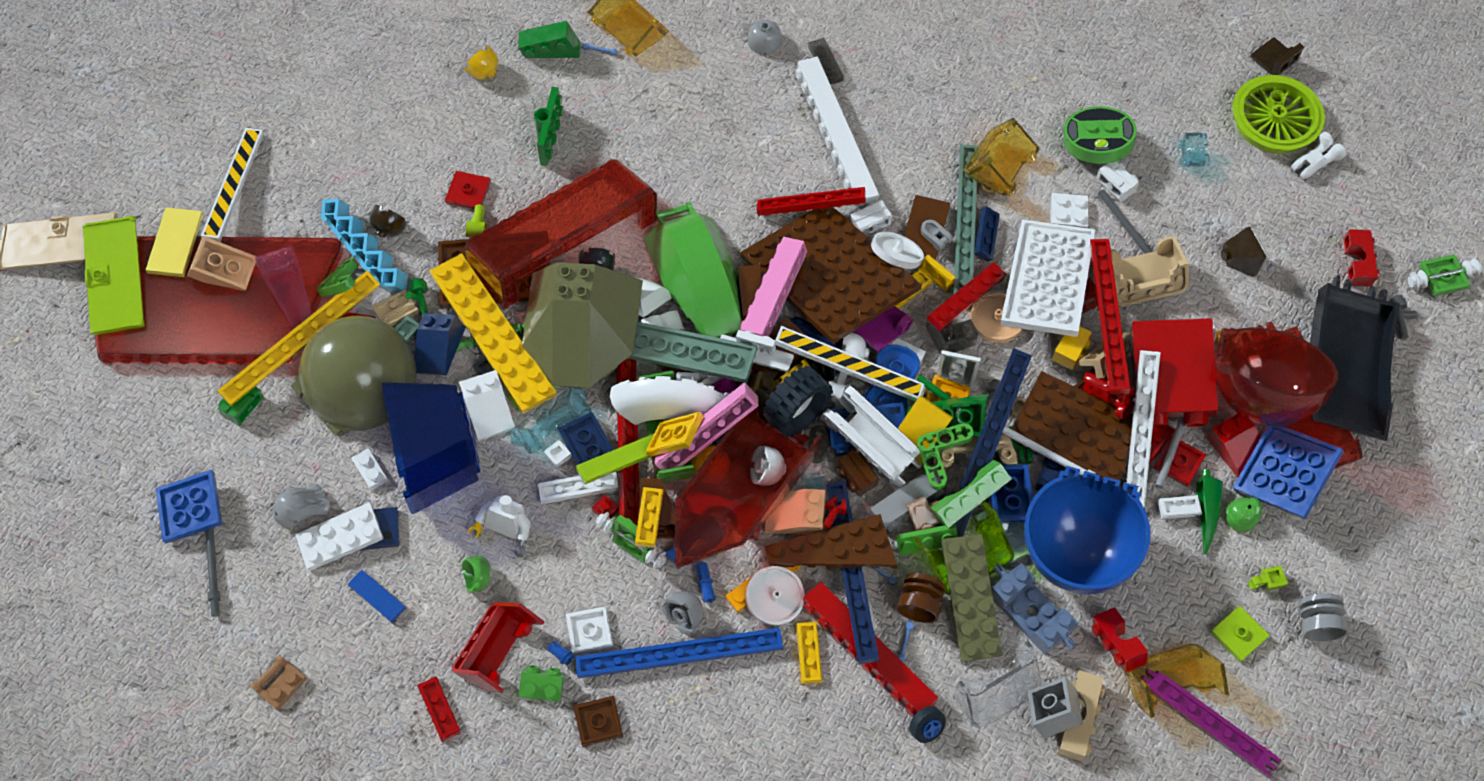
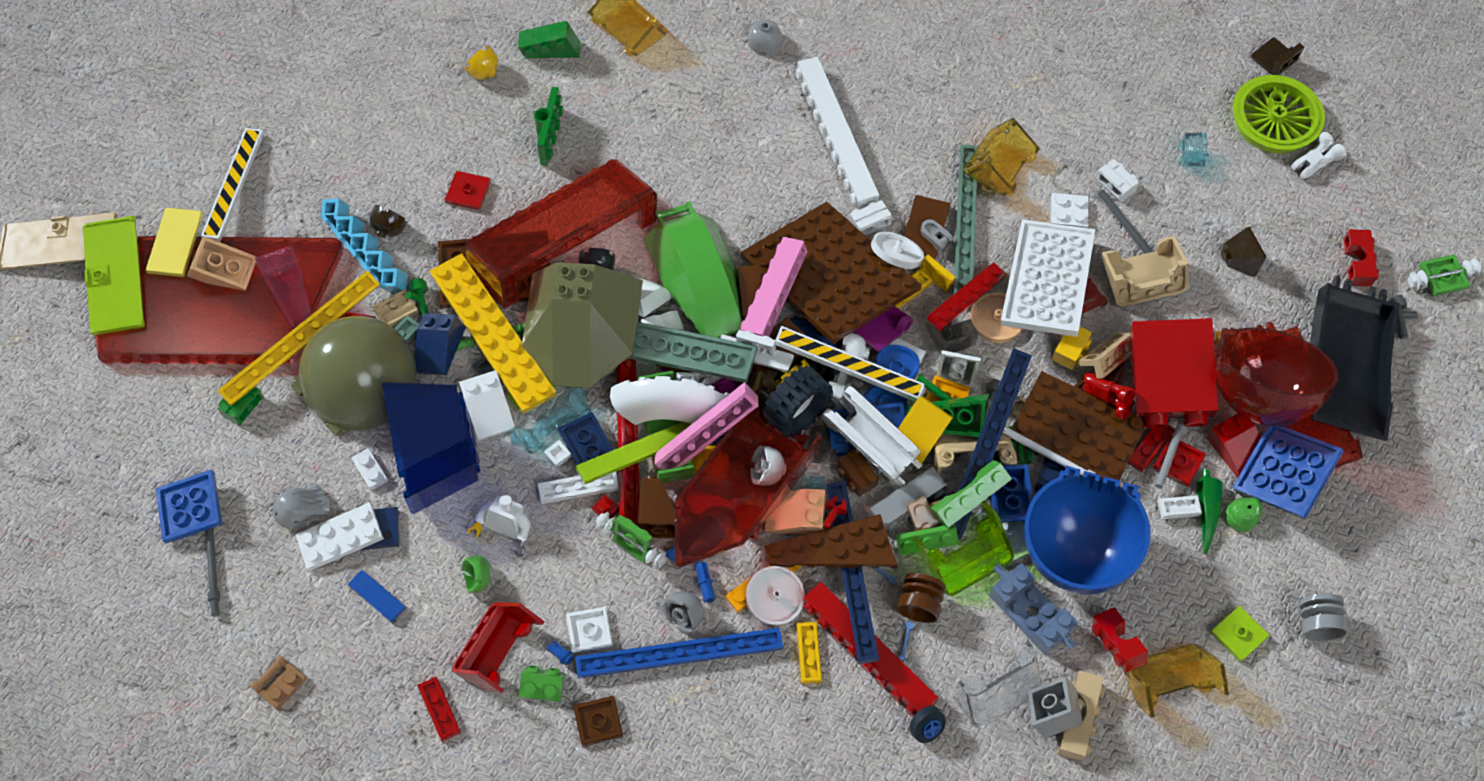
bright green beam [316,257,359,297] -> none
lime pin [466,204,487,238] -> none
medium blue hinge [583,43,618,55] -> none
yellow tile [635,487,664,548] -> none
yellow tile [646,412,704,457] -> none
red plate [757,187,866,216] -> none
clear smoke plate [808,38,844,85] -> none
bright green beam [917,423,973,490] -> none
olive plate [941,534,1002,662] -> none
dark blue plate [974,206,1000,262] -> none
bright green piece [1063,106,1137,164] -> none
red plate [1090,239,1130,394] -> none
white tile [1126,350,1161,508] -> none
magenta hinge [1140,668,1282,778] -> none
lime plate [1248,565,1288,591] -> none

